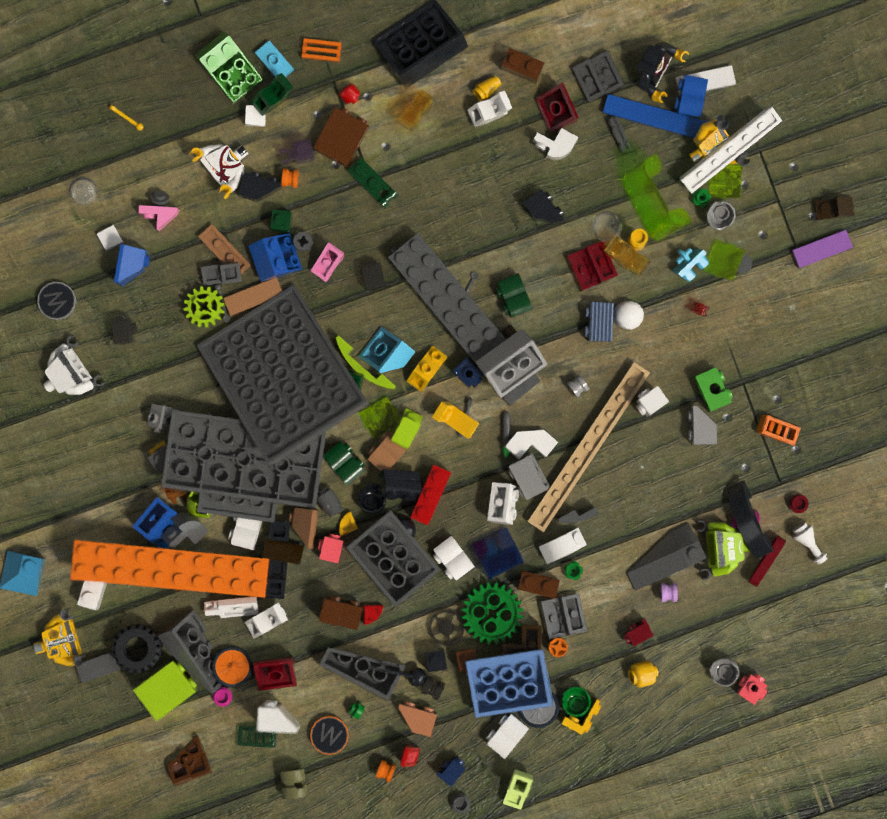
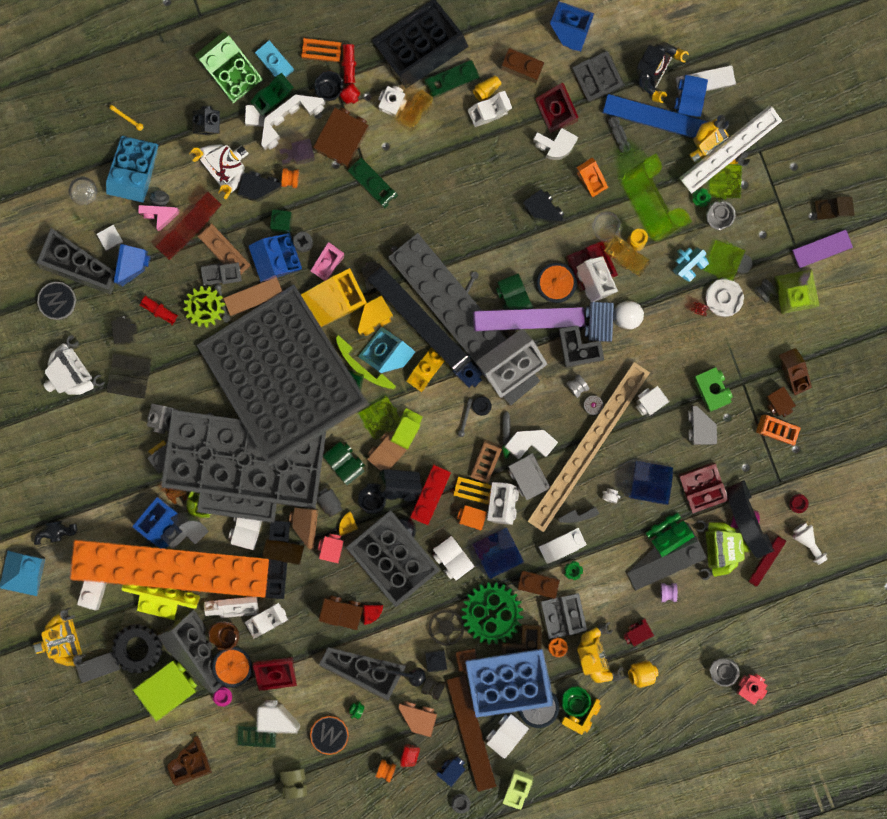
yellow bracket [432,401,479,438] -> none
none -> black piece [34,521,77,545]
none -> dark grey wedge [37,228,116,295]
none -> dark azure slope [106,136,159,203]
none -> clear smoke slope [107,352,152,399]
none -> neon yellow bracket [121,584,200,620]
none -> red pin [139,295,178,325]
none -> clear red slope [156,192,222,260]
none -> black brick [192,106,220,136]
none -> reddish brown hair [208,621,240,651]
none -> white slope [261,95,325,150]
none -> yellow slope [301,268,367,327]
none -> black hair [314,70,343,102]
none -> red pin [341,44,356,84]
none -> yellow slope [358,295,393,336]
none -> black beam [366,264,471,373]
none -> white brick [378,86,407,118]
none -> dark green plate [423,60,480,99]
none -> reddish brown tile [447,675,497,792]
none -> yellow tile [454,477,492,505]
none -> orange brick [457,505,487,531]
none -> medium nougat slope [470,439,502,484]
none -> black tile [472,397,492,416]
none -> medium lavender tile [473,307,585,331]
none -> orange wheel [537,262,577,303]
none -> blue slope [550,1,594,52]
none -> dark grey brick [558,326,604,368]
none -> orange slope [576,157,608,198]
none -> white slope [576,256,618,302]
none -> yellow torso [577,622,626,683]
none -> light grey tile [584,396,603,415]
none -> white plate [602,488,621,504]
none -> clear blue slope [629,461,673,505]
none -> green plate [645,512,695,557]
none -> dark red slope [679,462,729,513]
none -> white tile [705,279,744,317]
none -> dark grey wheel [753,279,778,303]
none -> reddish brown brick [765,386,796,417]
none -> lime slope [774,269,820,314]
none -> reddish brown slope [779,348,812,395]

